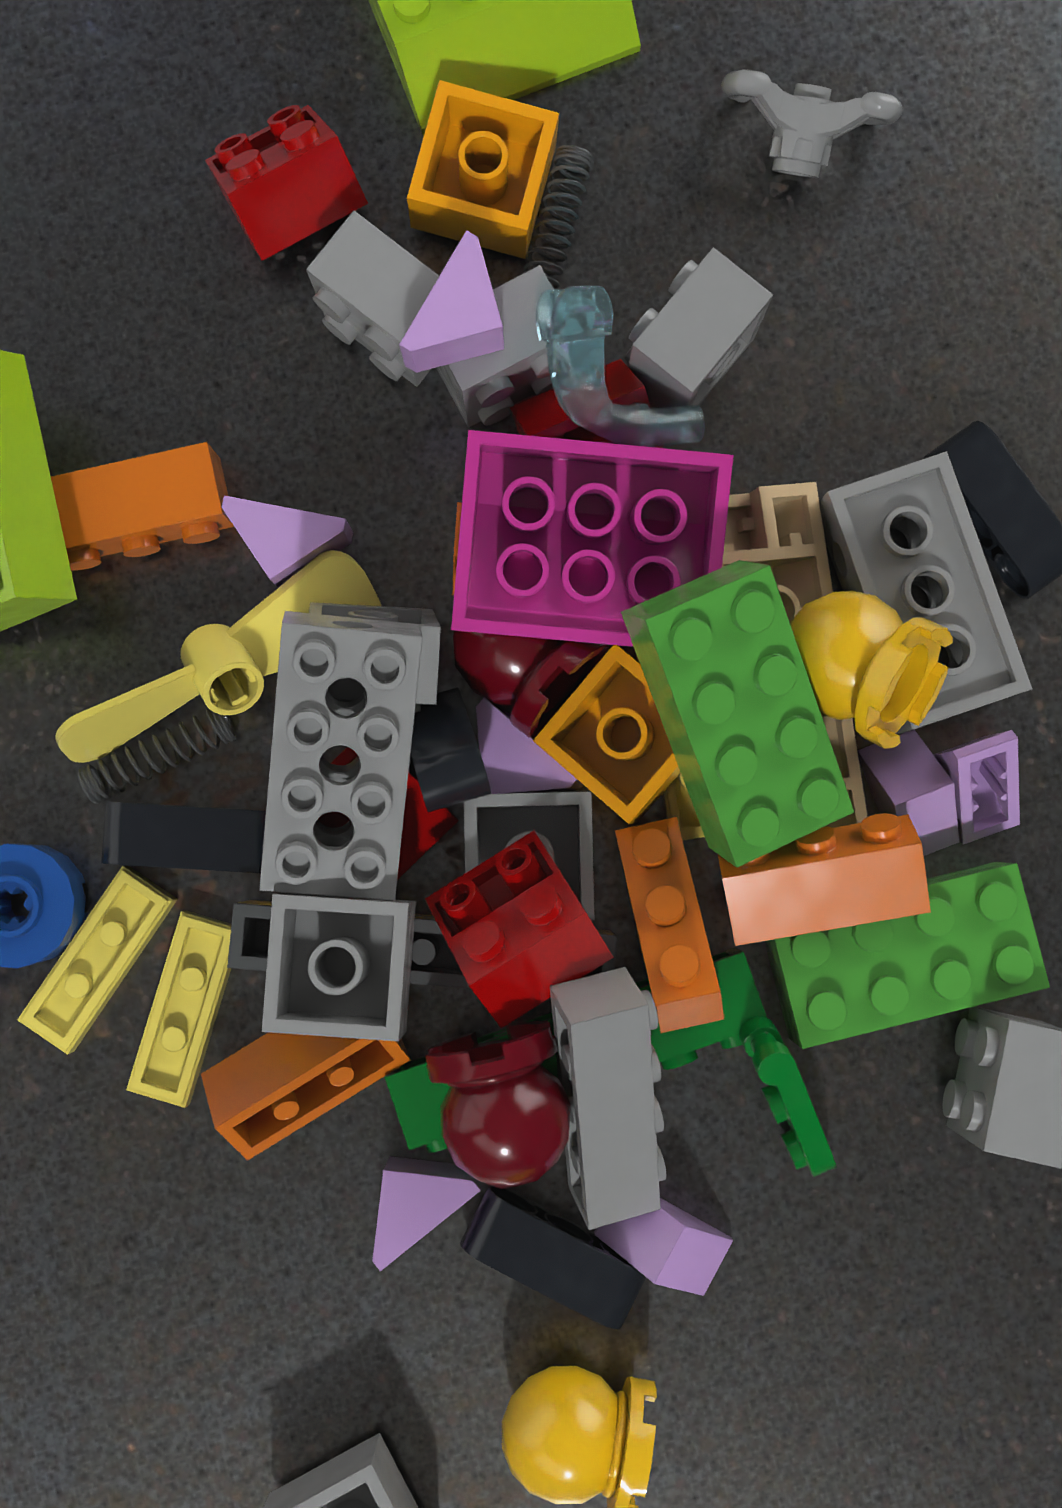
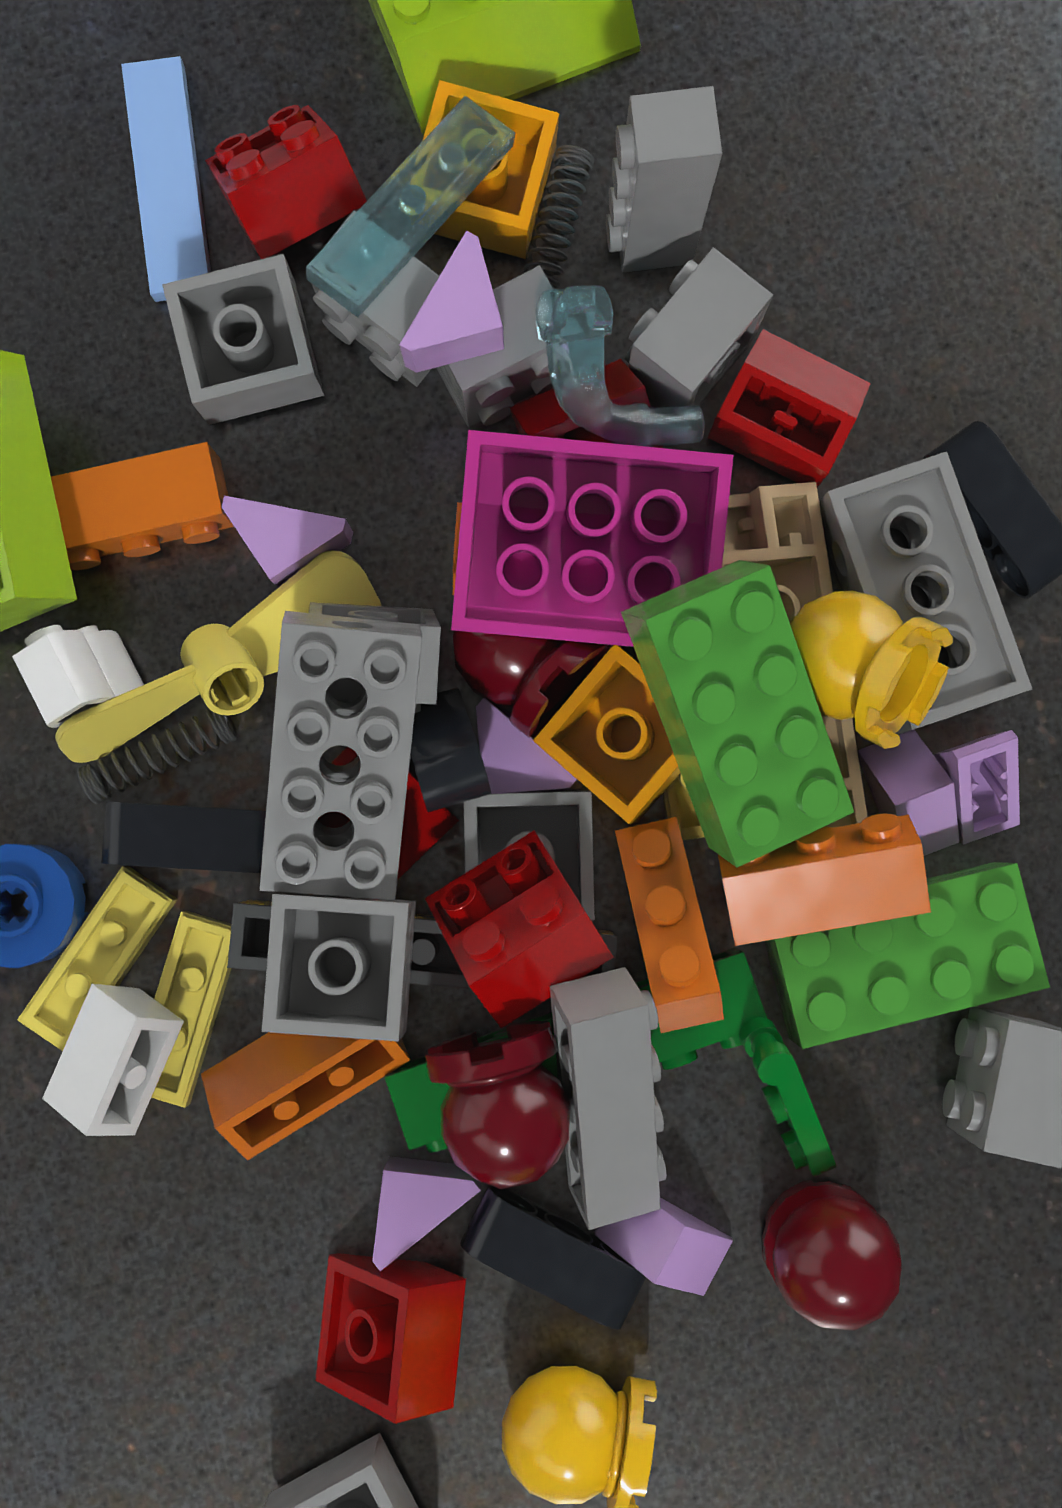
light grey piece [721,69,903,178] -> none
none -> white brick [12,625,144,728]
none -> white brick [42,984,184,1136]
none -> light blue tile [121,56,211,302]
none -> light grey brick [162,254,325,425]
none -> clear light blue tile [306,96,515,318]
none -> red slope [315,1253,466,1424]
none -> light grey brick [606,86,722,273]
none -> red slope [707,329,871,488]
none -> dark red tile [762,1180,902,1331]

